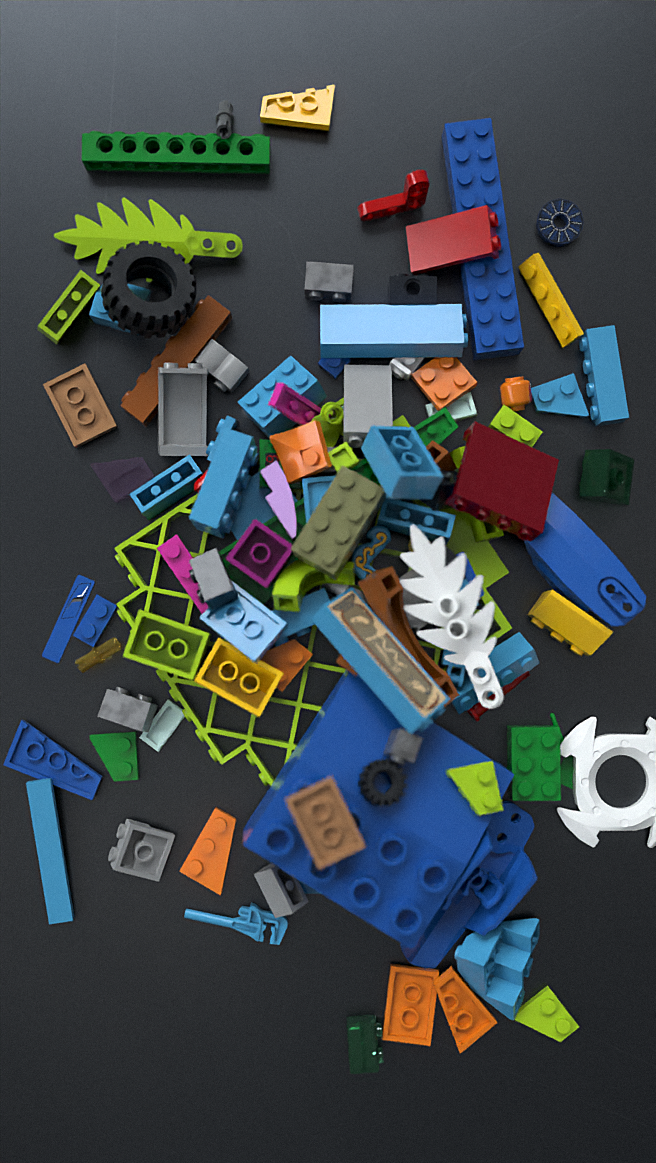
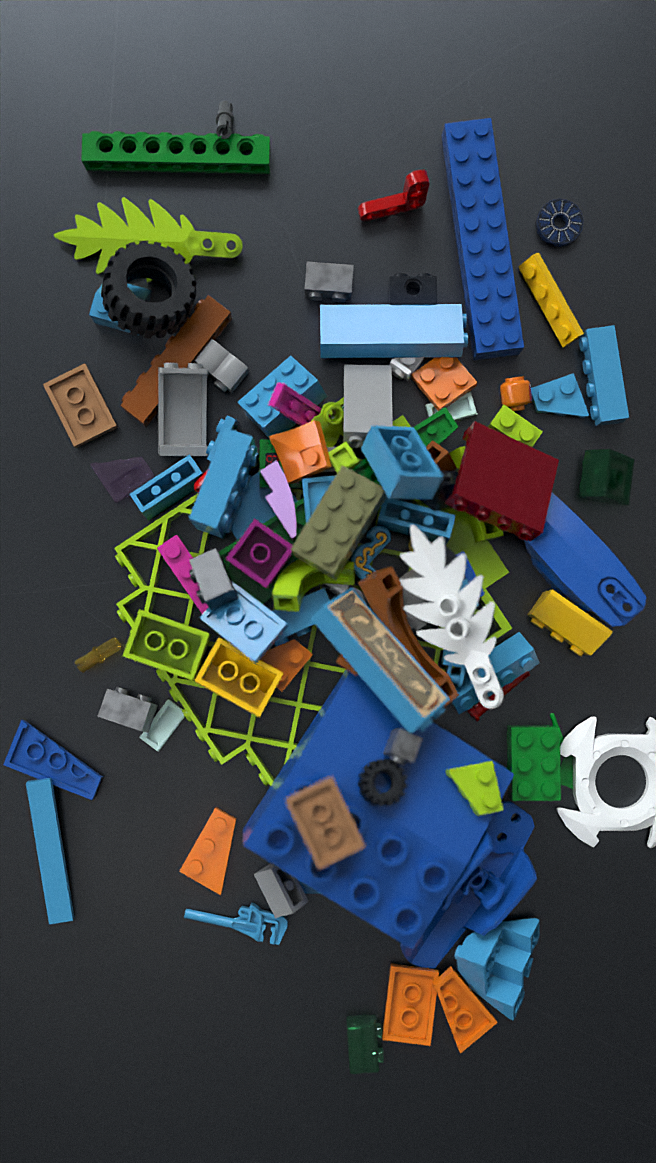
lime brick [37,270,100,344] -> none
blue sticker [42,575,95,663] -> none
blue plate [73,594,118,647] -> none
green wing [89,731,140,781] -> none
light grey plate [108,819,175,882] -> none
yellow wing [260,85,335,131] -> none
blue plate [318,358,351,380] -> none
red panel [406,205,501,276] -> none
lime wing [515,985,579,1042] -> none

